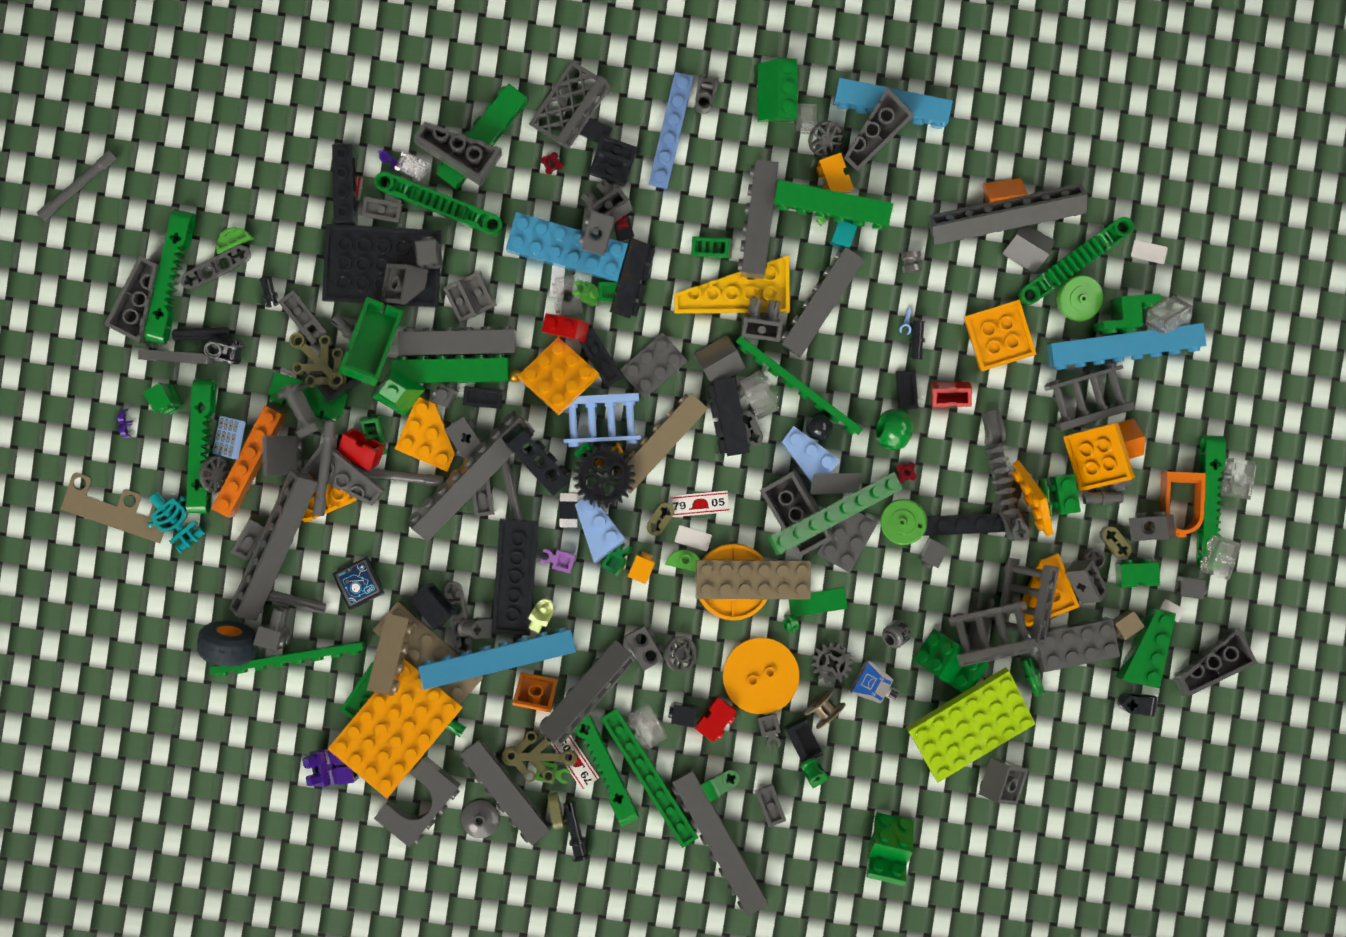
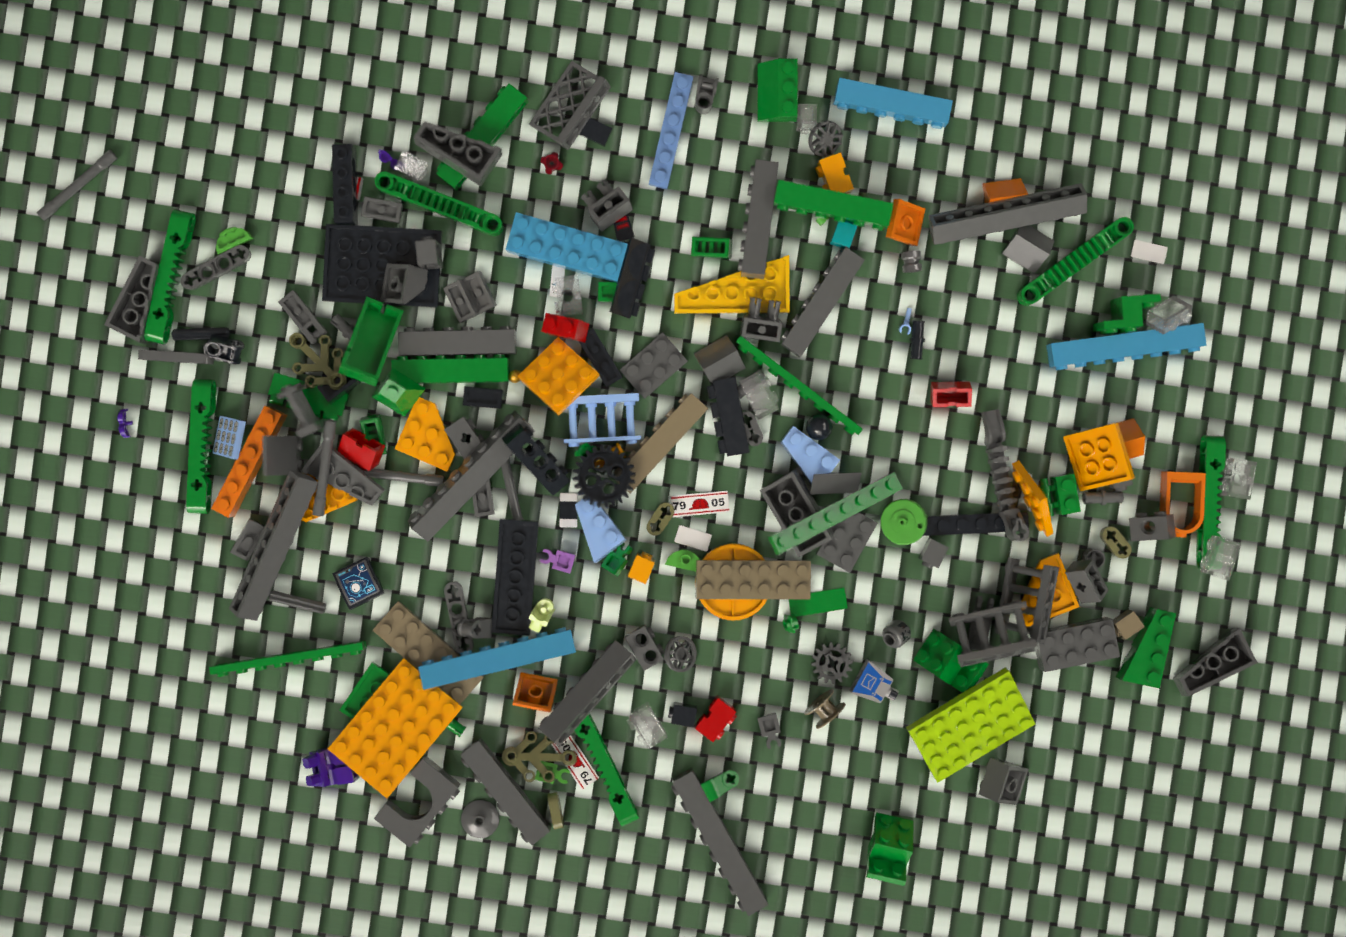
dark tan piece [61,473,170,543] -> none
green brick [142,383,183,415] -> none
teal torso [148,492,206,553] -> none
black wheel [197,621,257,666] -> none
dark grey wheel [200,456,231,493] -> none
dark grey brick [253,606,292,651] -> none
black pin [259,276,279,308] -> none
dark tan brick [367,613,414,696] -> none
black panel [409,583,457,629] -> none
dark grey brick [432,383,458,409] -> none
black pin [563,801,590,862] -> none
bright green plate [573,280,599,307] -> none
dark grey brick [579,211,616,256] -> none
black slope [589,135,638,187] -> none
green plate [601,707,699,848] -> none
light orange plate [723,637,799,714] -> none
dark grey plate [755,783,787,827] -> none
black panel [785,717,823,764] -> none
green piece [801,758,829,789] -> none
dark grey wedge [844,87,915,172] -> none
green piece [876,409,913,451] -> none
black tile [895,370,918,410] -> none
dark red plate [896,462,917,482] -> none
light orange plate [963,300,1037,372] -> none
green pin [1020,656,1046,697] -> none
dark grey fence [1044,363,1135,431] -> none
bright green wheel [1057,275,1103,321] -> none
green brick [1115,558,1160,588] -> none
black piece [1117,693,1158,717] -> none
white sticker [1160,599,1185,622] -> none
dark grey brick [1174,576,1207,600] -> none
none -> orange plate [886,199,925,246]

